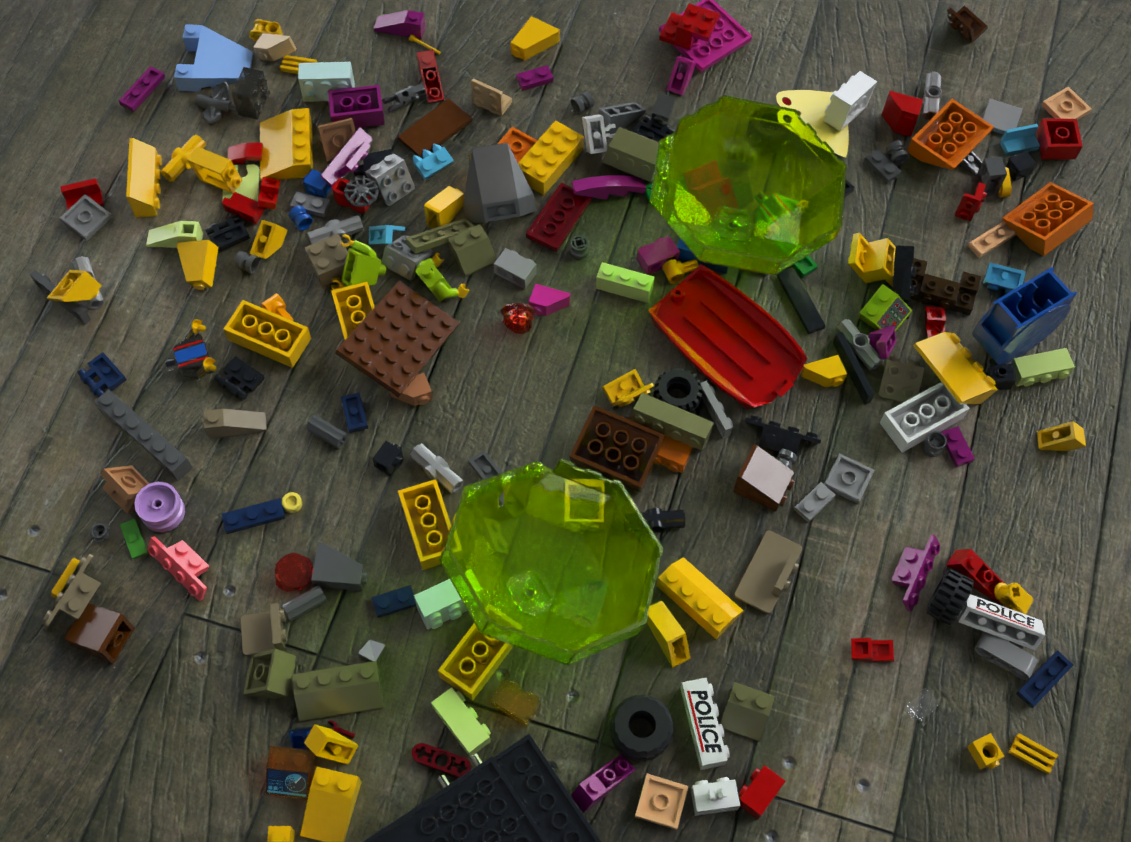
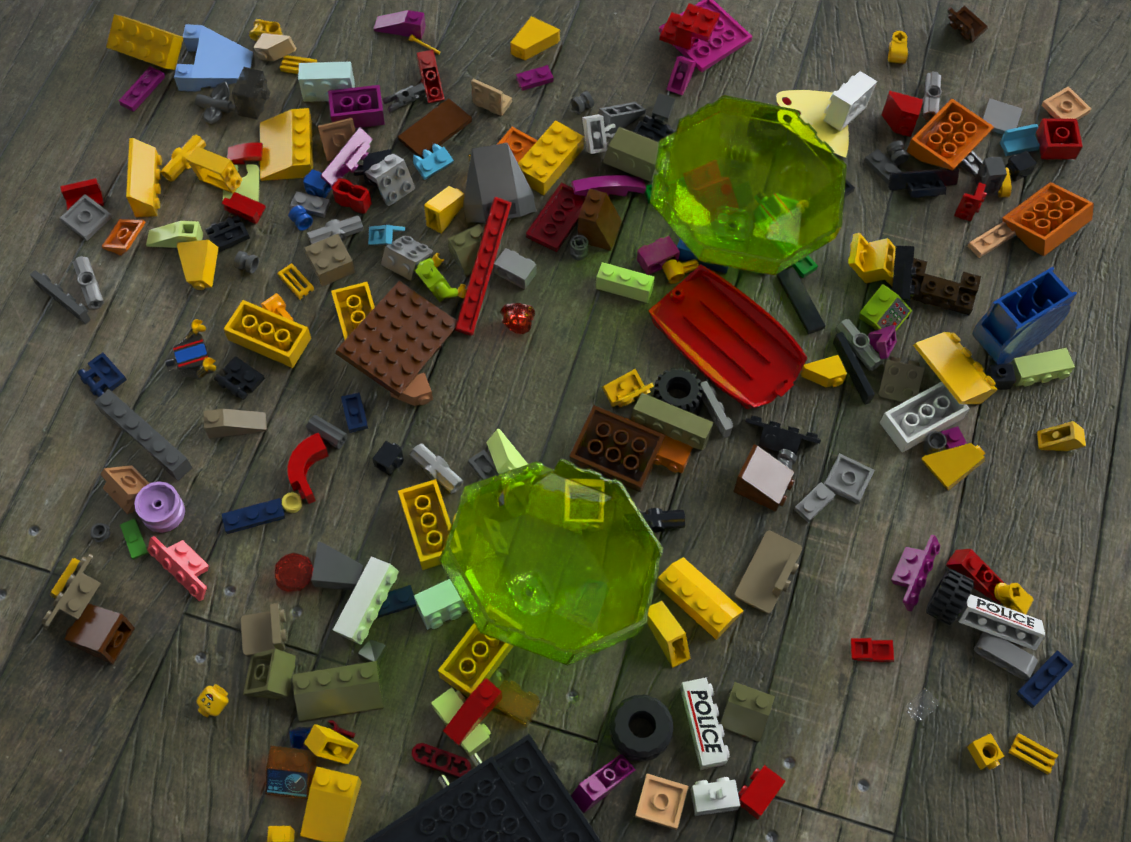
yellow slope [47,270,102,302] -> none
yellow slope [250,220,288,259] -> none
red slope [257,177,280,209] -> none
dark grey axle [282,585,328,622] -> none
lime torso [331,234,386,290] -> none
dark grey wheel [344,176,379,207] -> none
olive plate [405,218,474,254] -> none
dark pink slope [529,284,571,316] -> none
red slope [925,306,946,339] -> none
medium azure bracket [983,263,1026,293] -> none
none -> orange slope [102,219,146,255]
none -> yellow brick [106,14,184,70]
none -> yellow head [196,684,229,717]
none -> yellow tile [277,263,314,300]
none -> red arch [287,432,329,504]
none -> white brick [333,557,399,644]
none -> red slope [443,678,502,746]
none -> red tile [455,197,512,336]
none -> yellowish green slope [486,429,533,486]
none -> reddish brown slope [578,188,622,251]
none -> yellow piece [888,31,908,64]
none -> black bracket [888,168,959,198]
none -> yellow slope [922,443,985,491]

